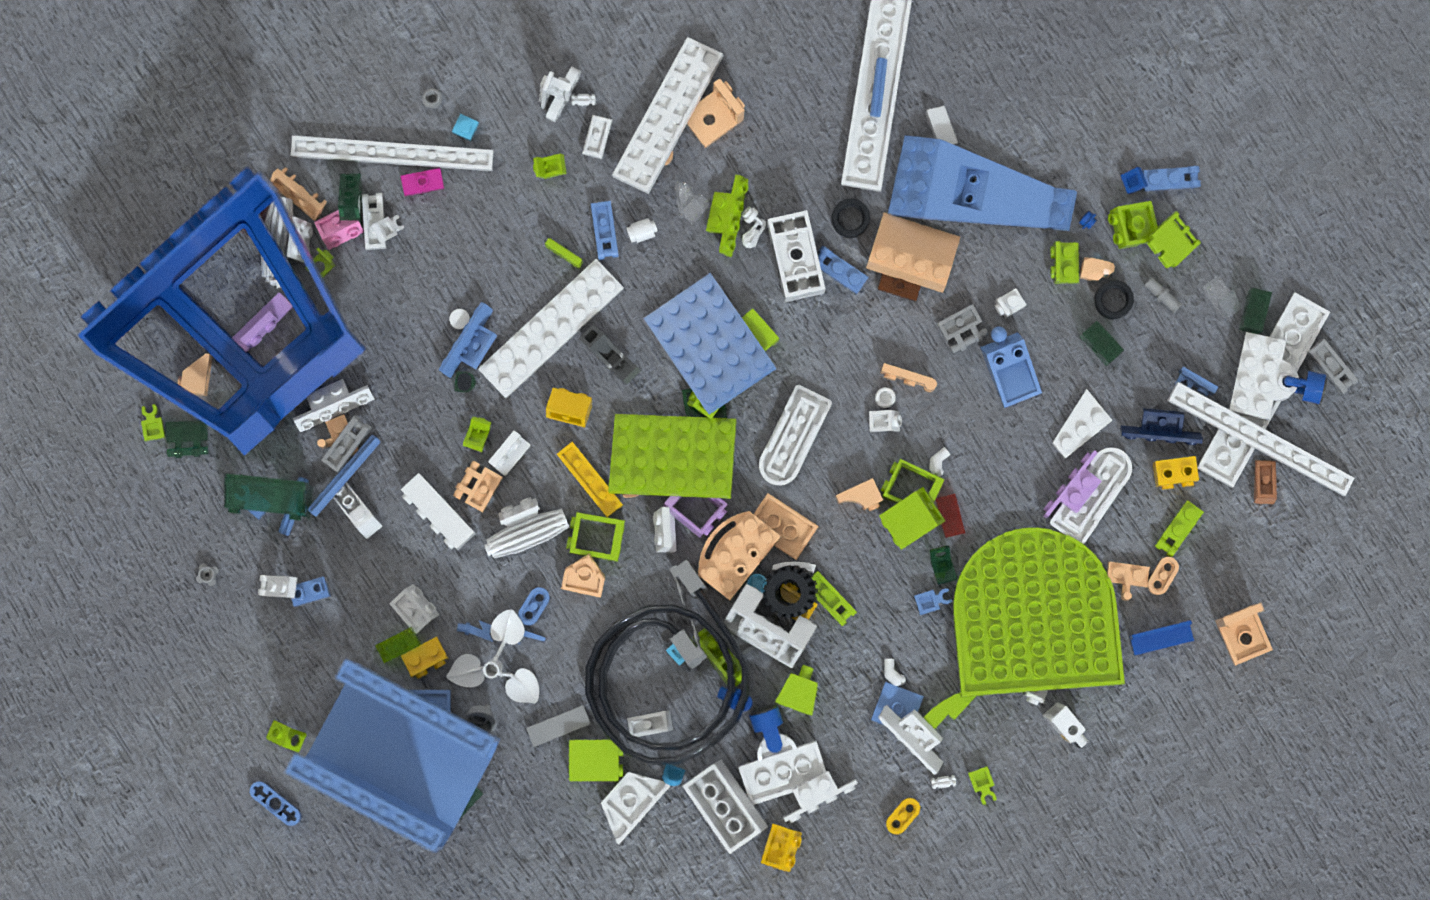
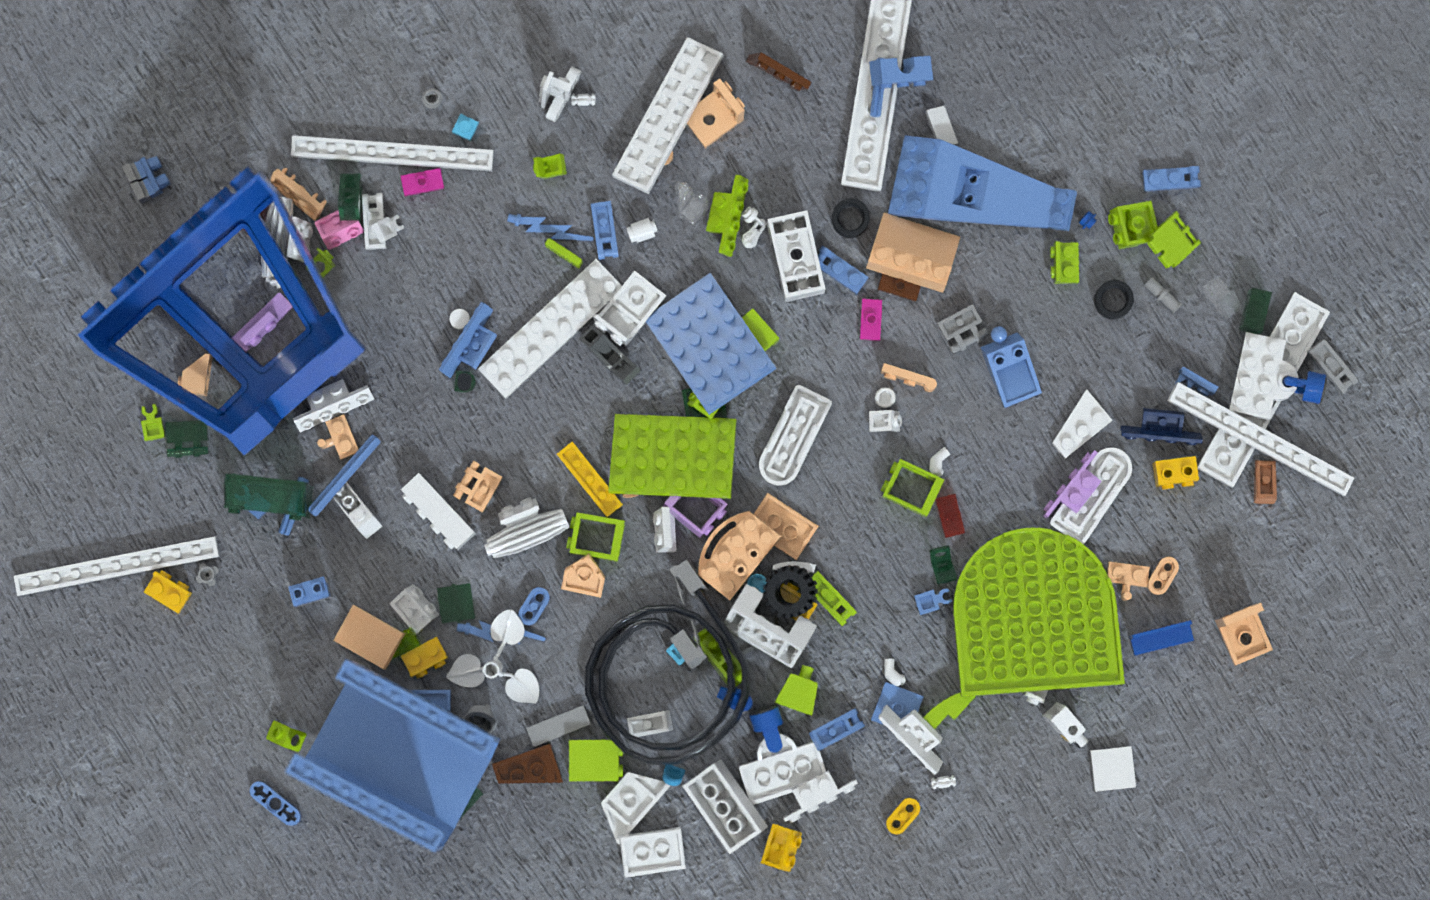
white plate [258,575,297,598] -> none
light grey plate [321,415,372,473] -> none
lime bracket [463,416,491,452] -> none
white bracket [488,431,530,476] -> none
yellow brick [546,388,592,428] -> none
white plate [582,115,612,159] -> none
light nougat arch [835,478,883,511] -> none
lime panel [879,487,945,550] -> none
lime plate [968,766,996,805] -> none
white bracket [995,288,1027,319] -> none
light nougat rock [1079,257,1115,281] -> none
clear green brick [1079,321,1124,367] -> none
blue plate [1120,167,1148,194] -> none
lime plate [1155,500,1204,557] -> none
none -> white plate [14,536,220,596]
none -> medium blue hips [122,156,171,204]
none -> yellow bracket [144,570,192,614]
none -> light nougat tile [333,605,405,670]
none -> clear green piece [437,583,475,624]
none -> reddish brown wing [492,744,564,784]
none -> medium blue piece [507,214,594,241]
none -> white bracket [593,271,666,346]
none -> white tile [619,827,686,877]
none -> reddish brown wing [746,52,812,91]
none -> medium blue plate [809,708,865,751]
none -> dark pink plate [860,299,882,341]
none -> medium blue arch [869,56,933,89]
none -> white tile [1090,746,1136,792]

